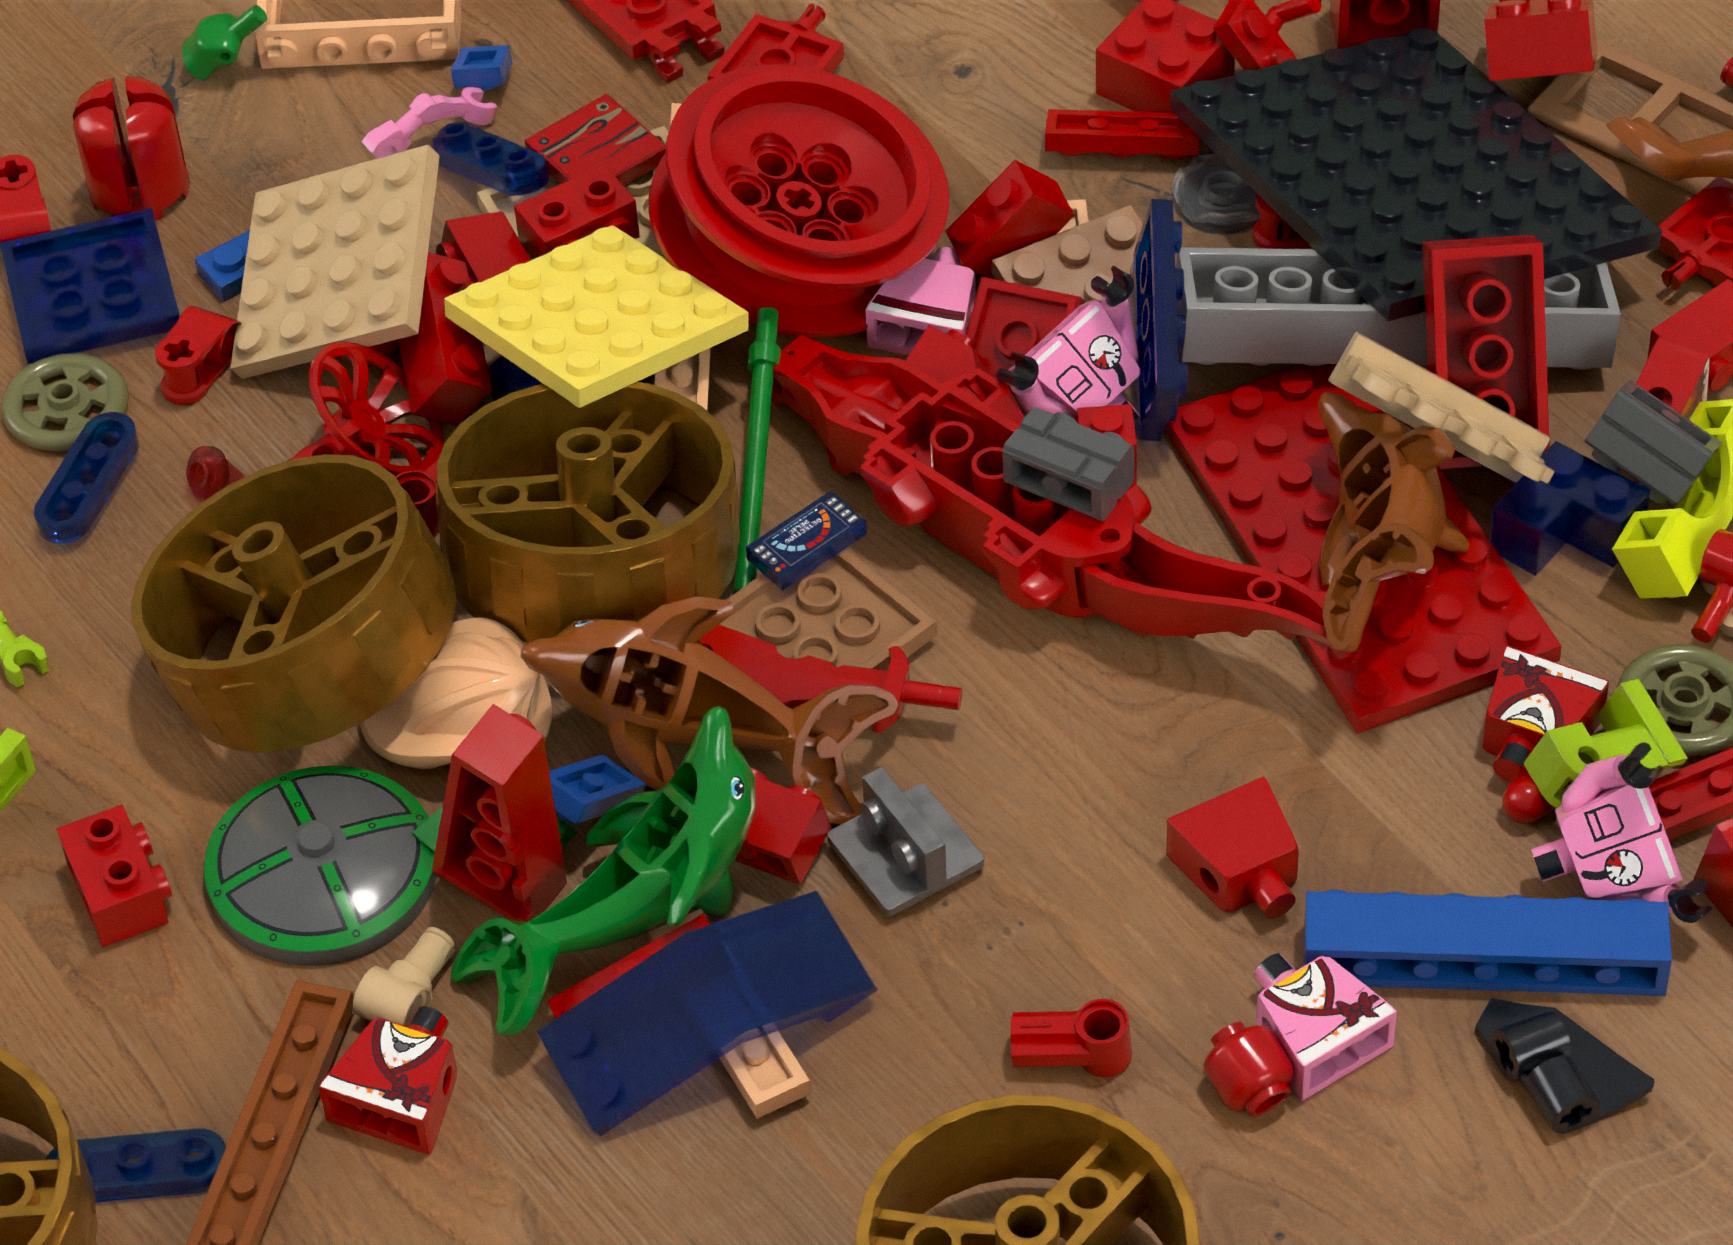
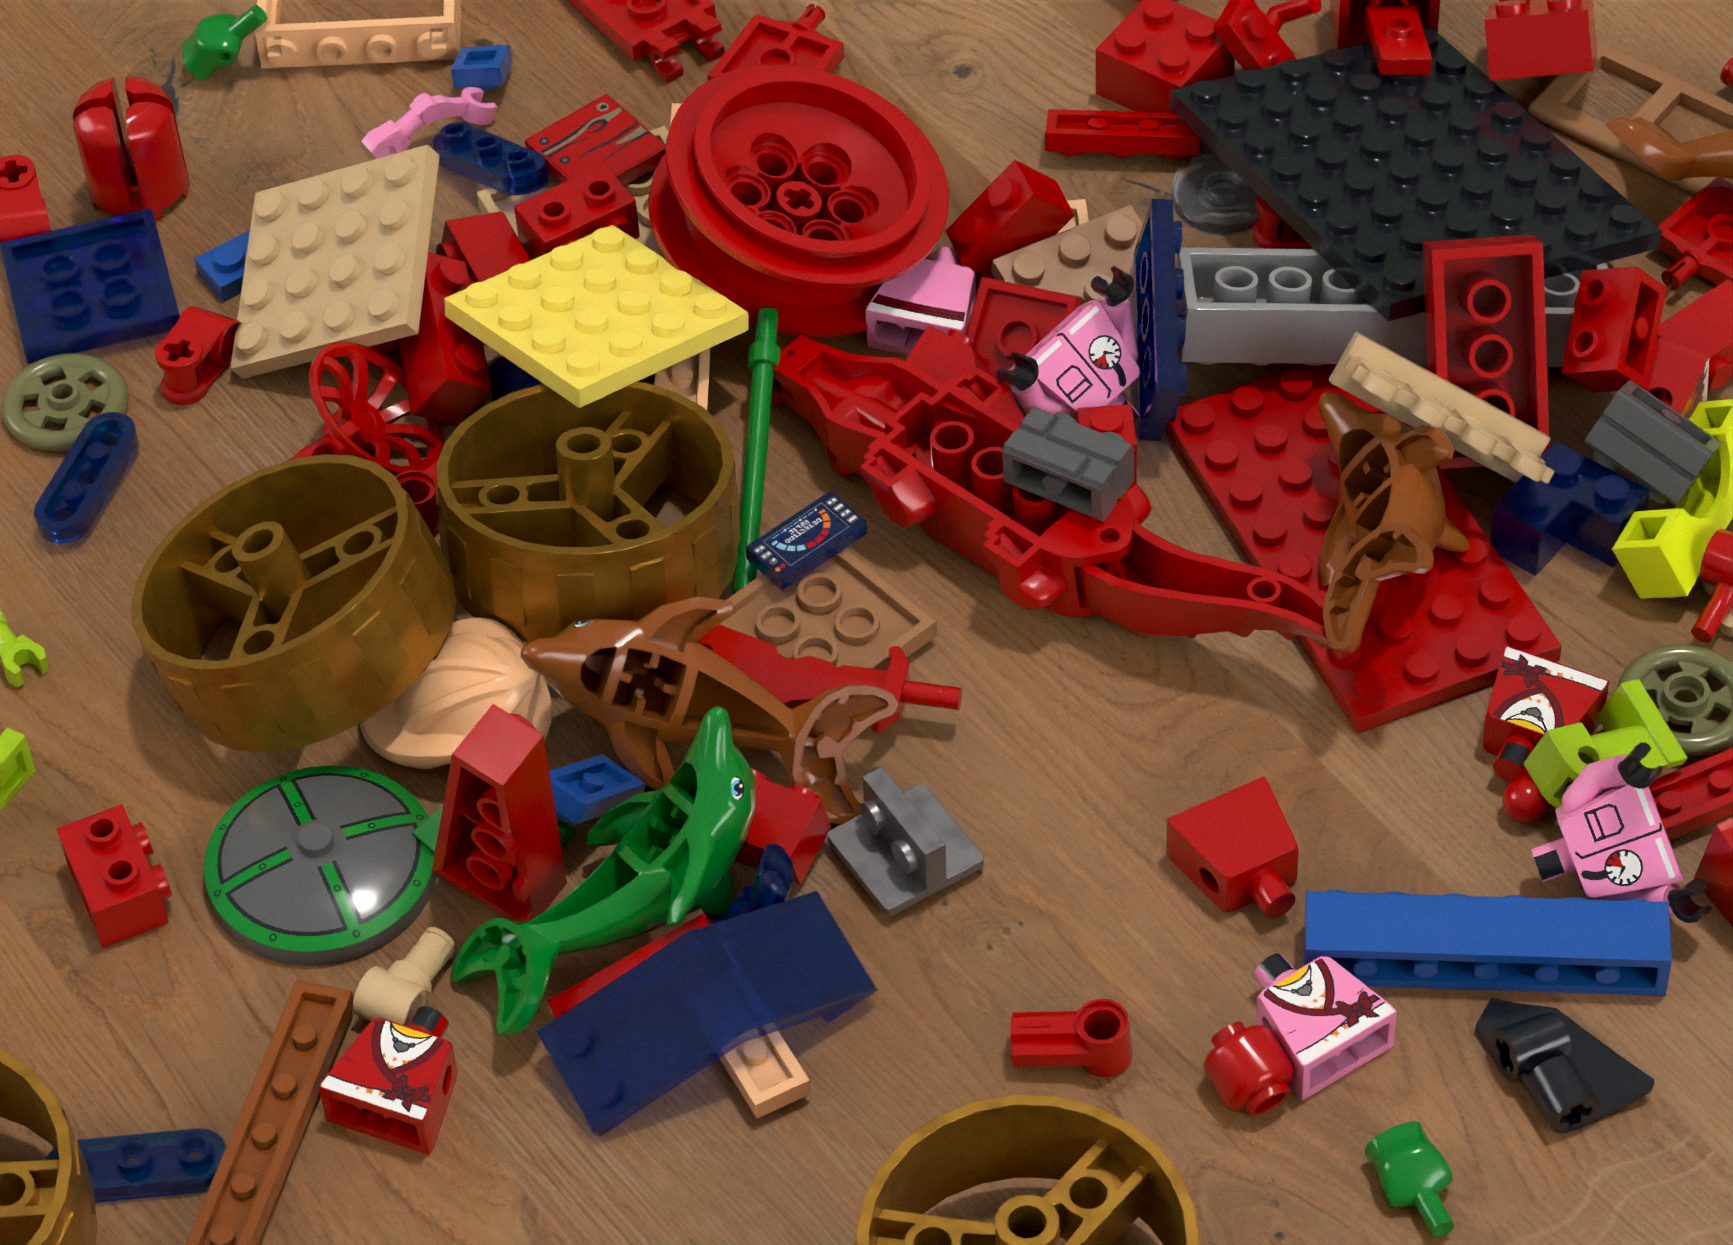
clear red plate [186,446,246,500] -> none
none -> clear blue hat [714,843,794,935]
none -> red plate [1364,6,1432,75]
none -> green piece [1364,1121,1454,1237]
none -> red brick [1562,267,1667,393]

